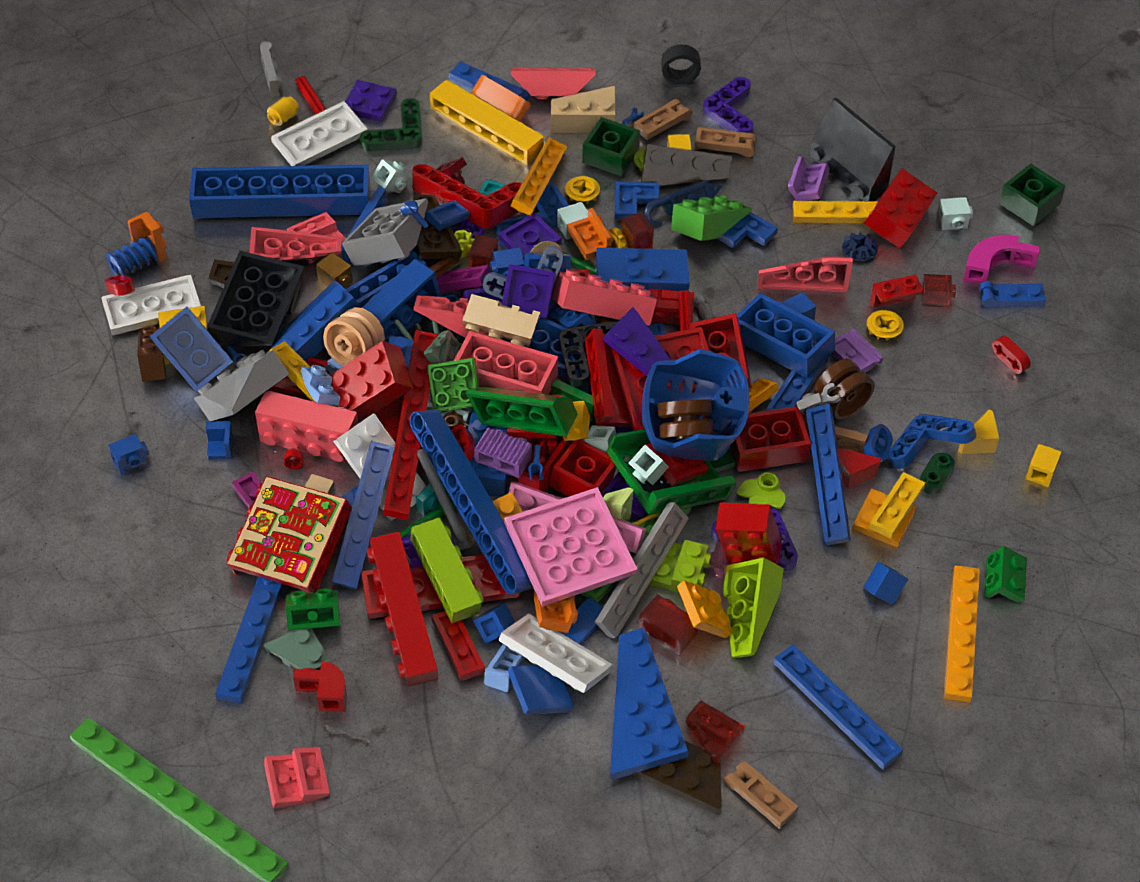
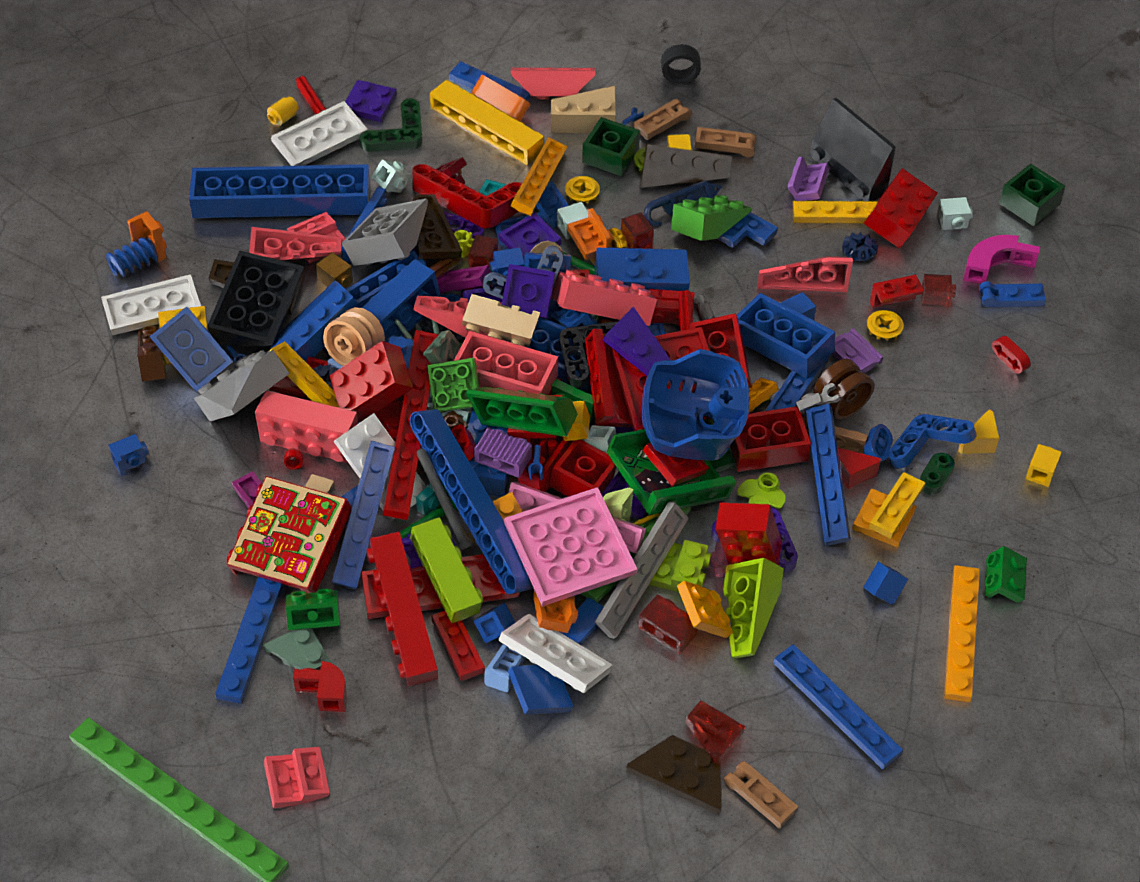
red beam [104,275,135,296] -> none
blue panel [206,421,233,459] -> none
light grey plate [260,42,282,97] -> none
light blue slope [301,365,341,406] -> none
blue hand [400,201,429,228] -> none
blue tile [424,200,470,230] -> none
blue wing [610,628,689,780] -> none
blue plate [615,182,659,220] -> none
light aqua brick [629,445,669,485] -> none
reddish brown wheel [658,399,714,440] -> none
dark purple beam [703,77,754,134] -> none

